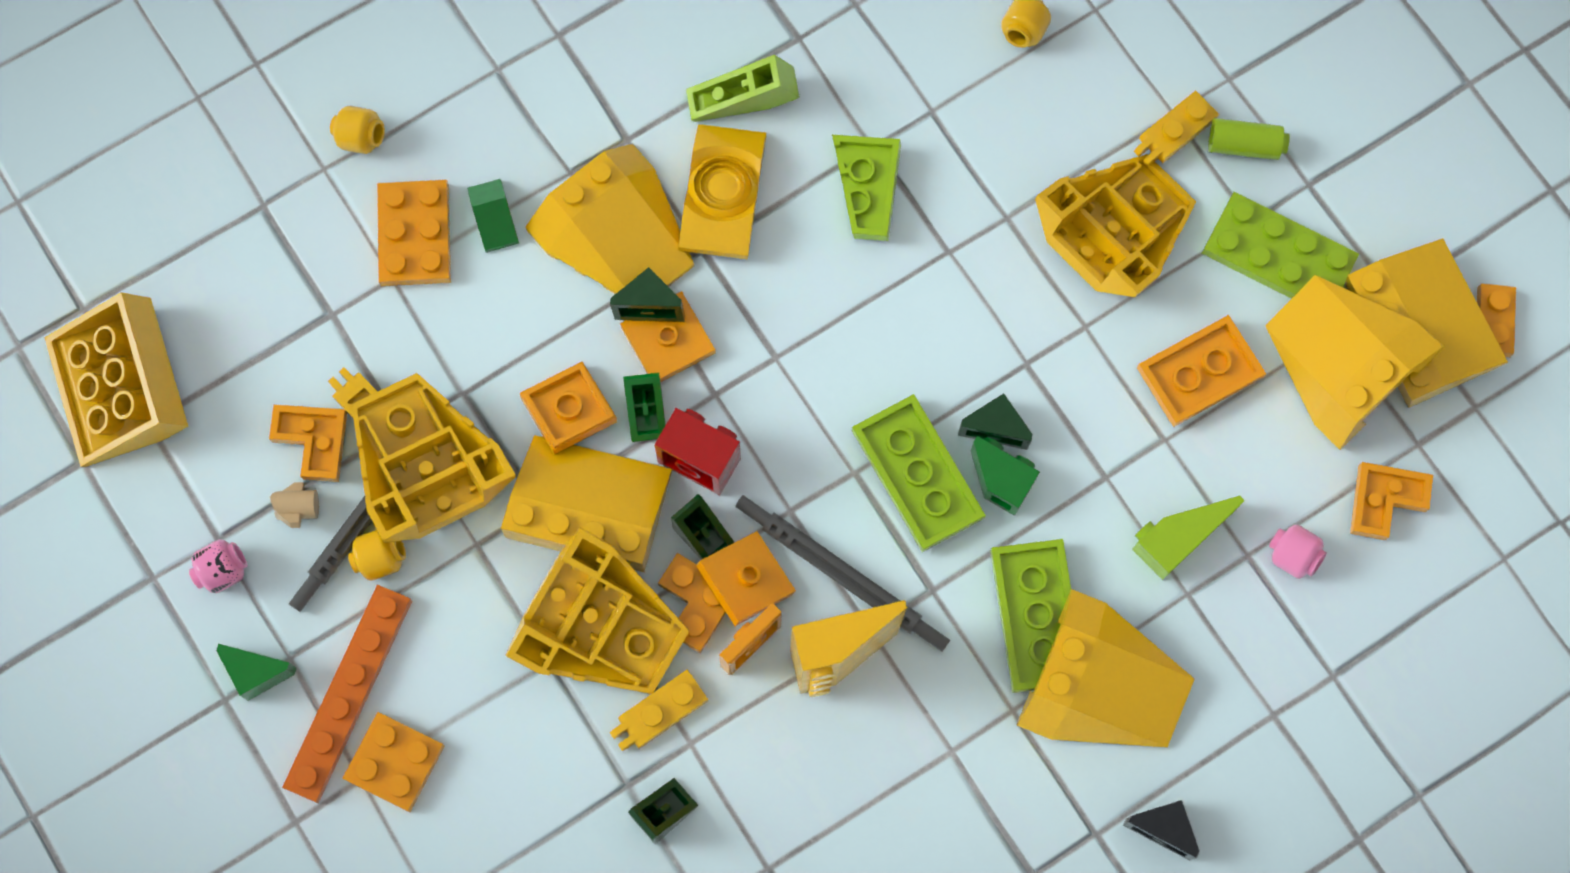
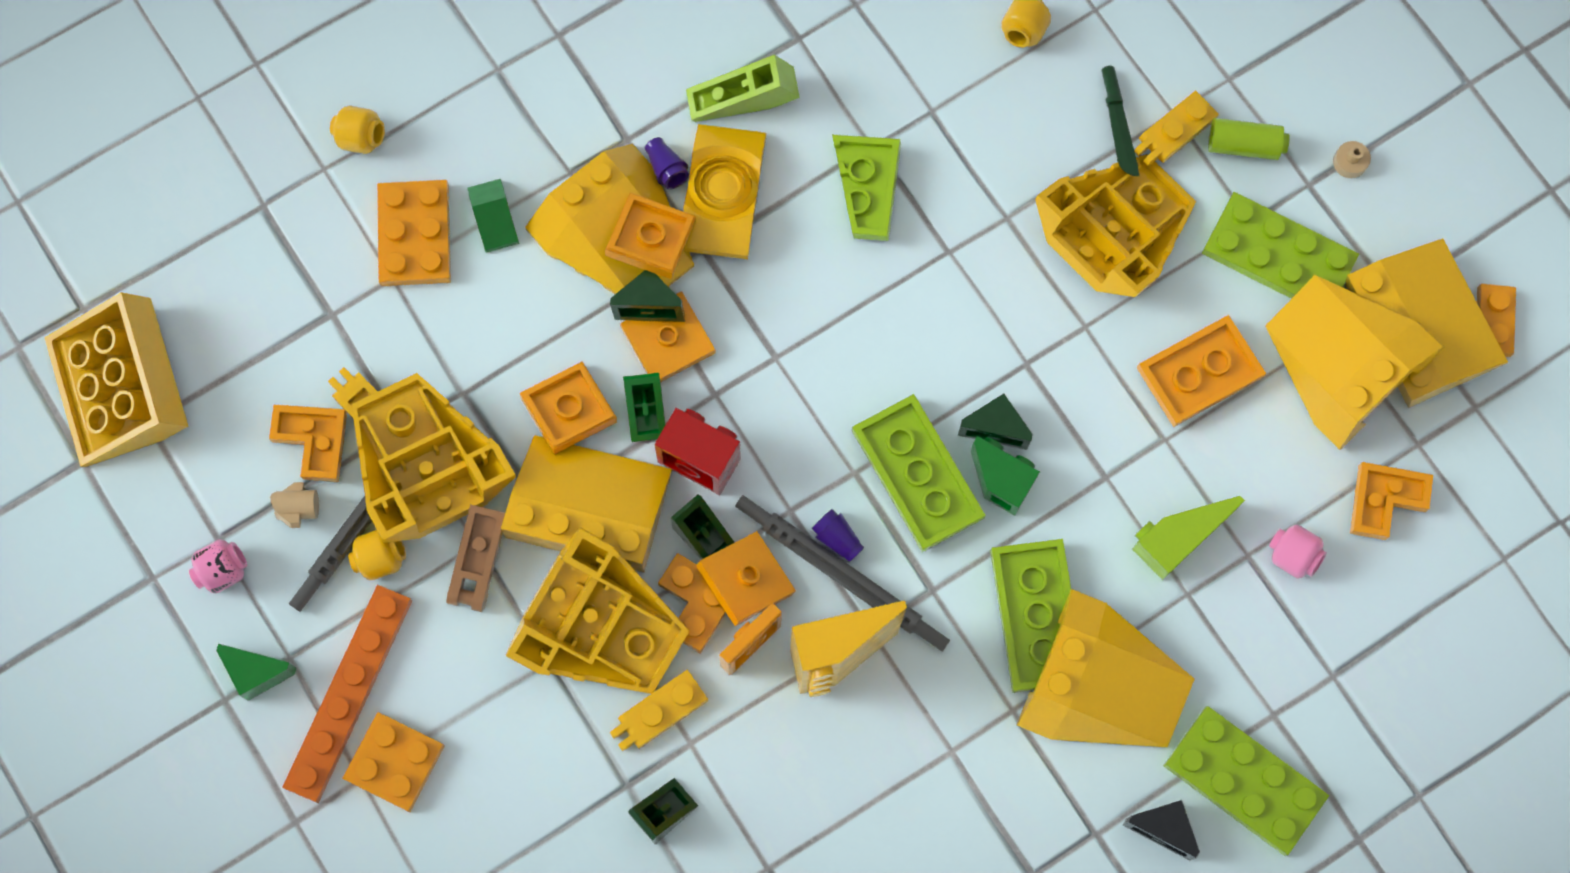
none -> medium nougat plate [446,504,505,612]
none -> light orange plate [605,193,696,279]
none -> dark purple cone [645,137,689,189]
none -> dark purple cone [811,509,864,562]
none -> dark green piece [1101,66,1139,176]
none -> lime plate [1163,706,1330,856]
none -> tan tile [1333,141,1371,178]

